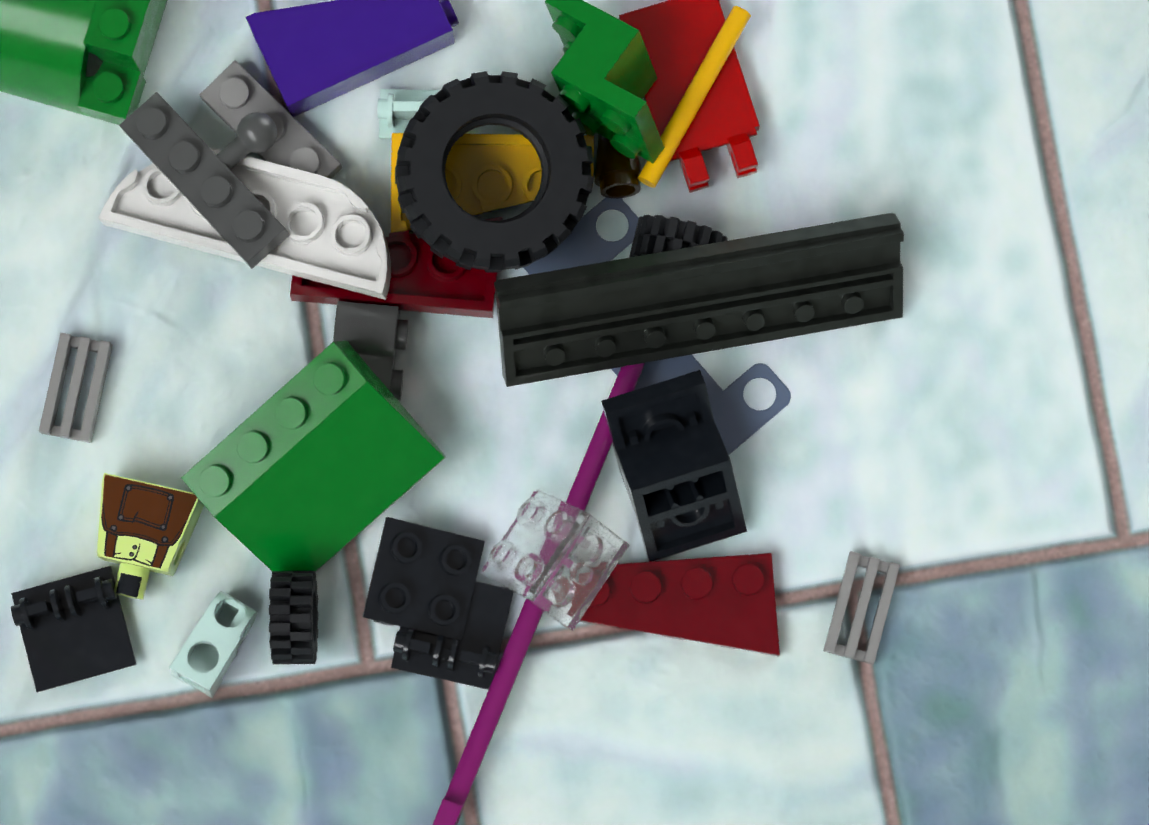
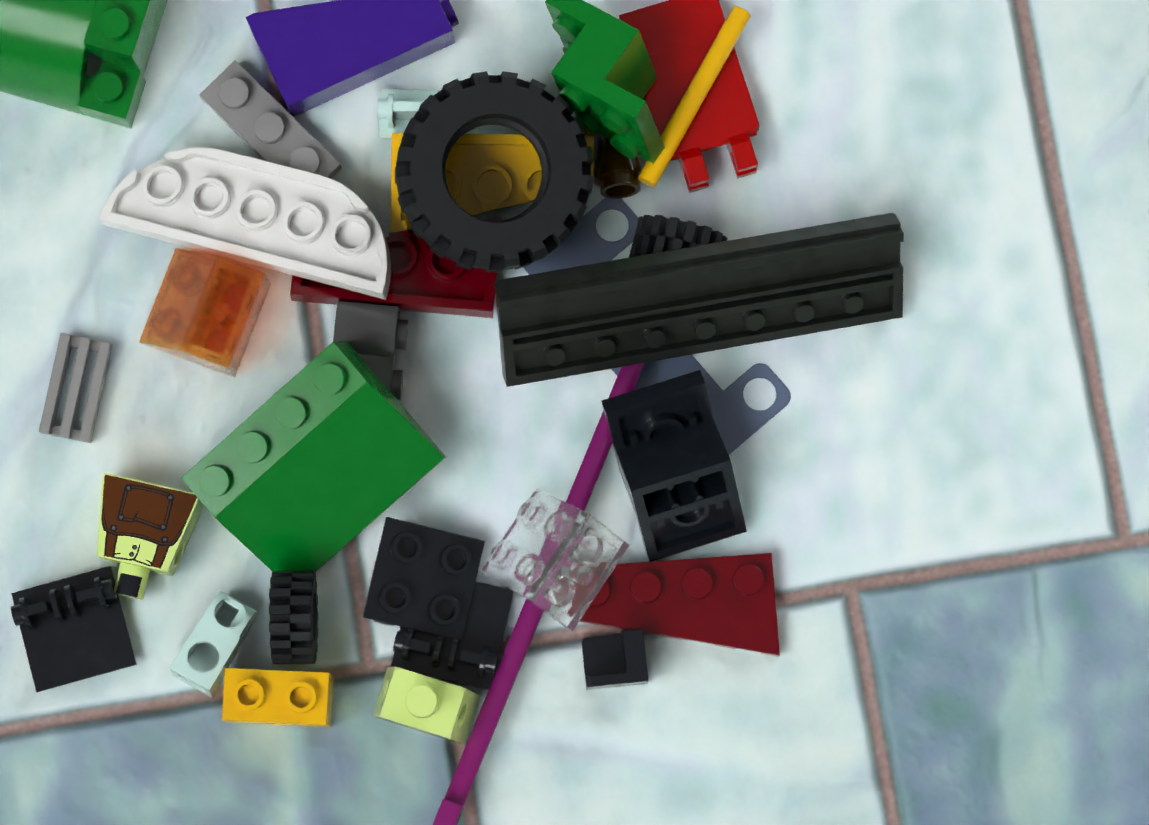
dark grey plate [119,92,290,269] -> none
light grey tile [823,551,900,665] -> none
none -> clear orange slope [139,248,271,377]
none -> yellow brick [222,668,334,728]
none -> yellowish green torso [372,666,481,745]
none -> black panel [582,629,648,690]

